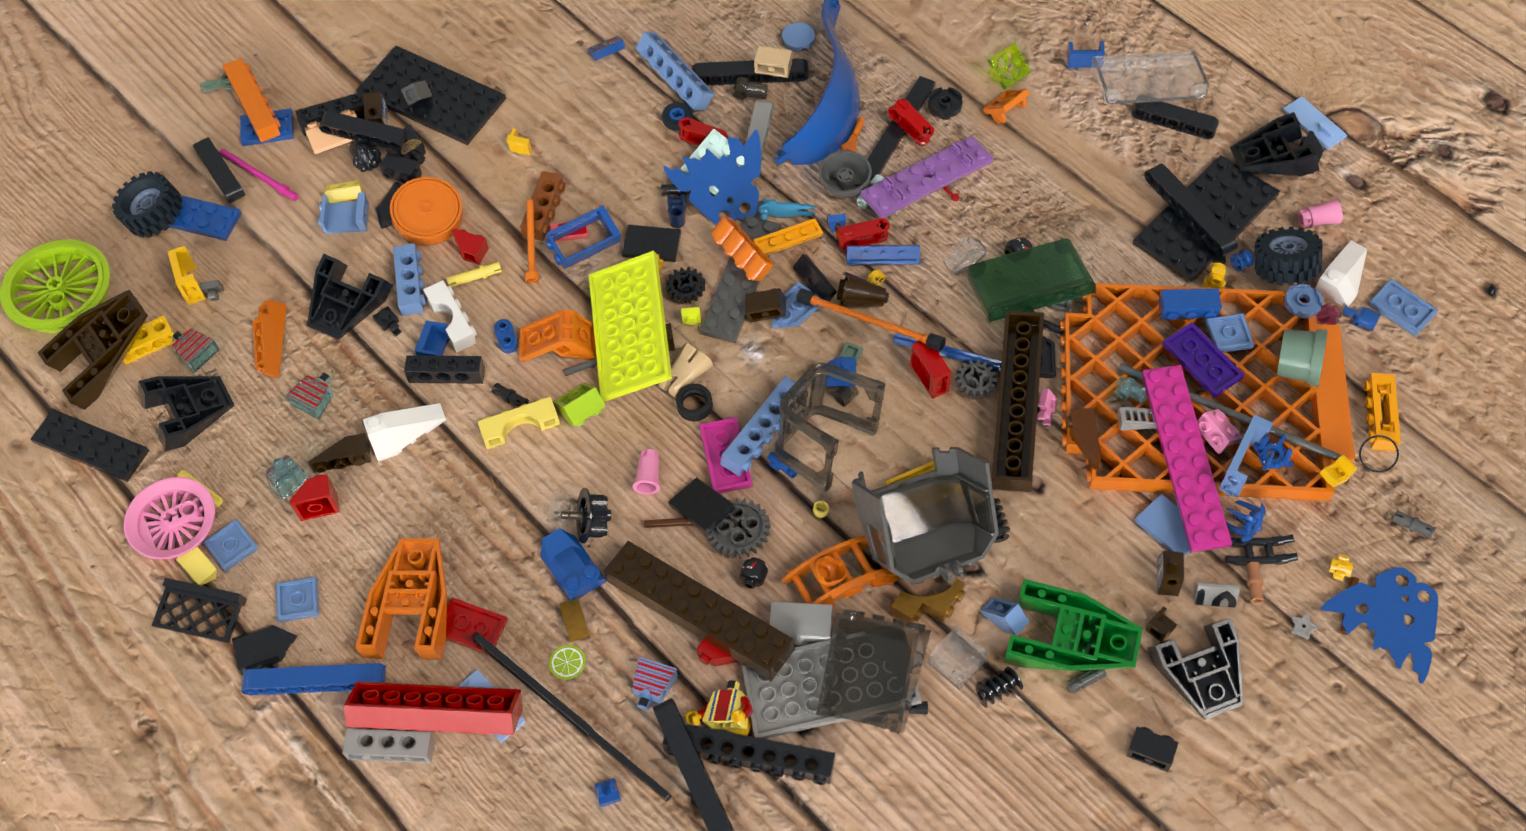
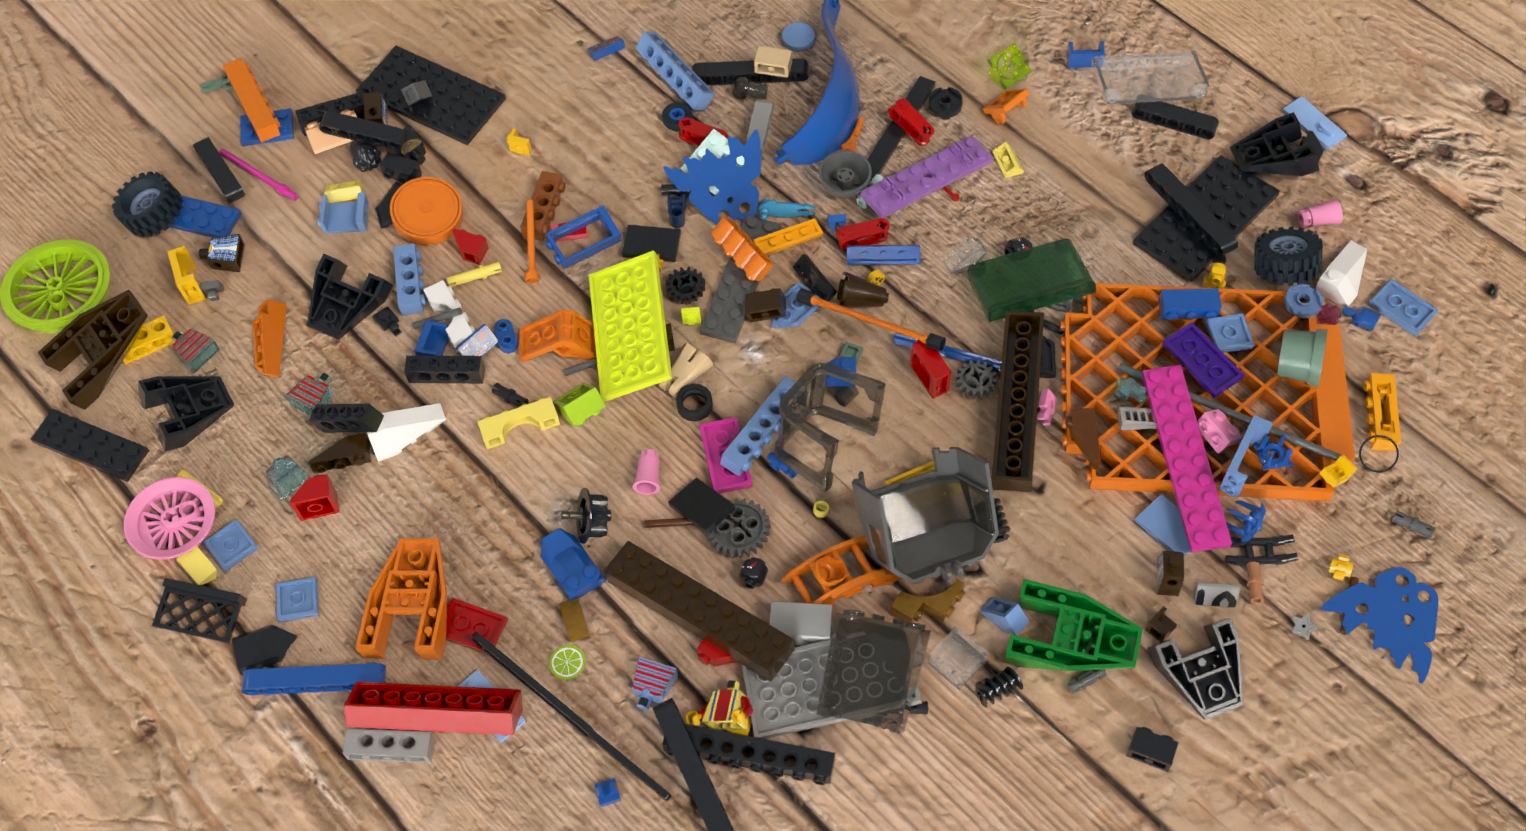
blue wheel [1230,249,1254,272] -> none
none -> torso [199,234,245,272]
none -> black brick [309,403,384,433]
none -> dark grey bar [412,307,462,329]
none -> slope [456,324,499,357]
none -> light yellow slope [992,141,1024,178]

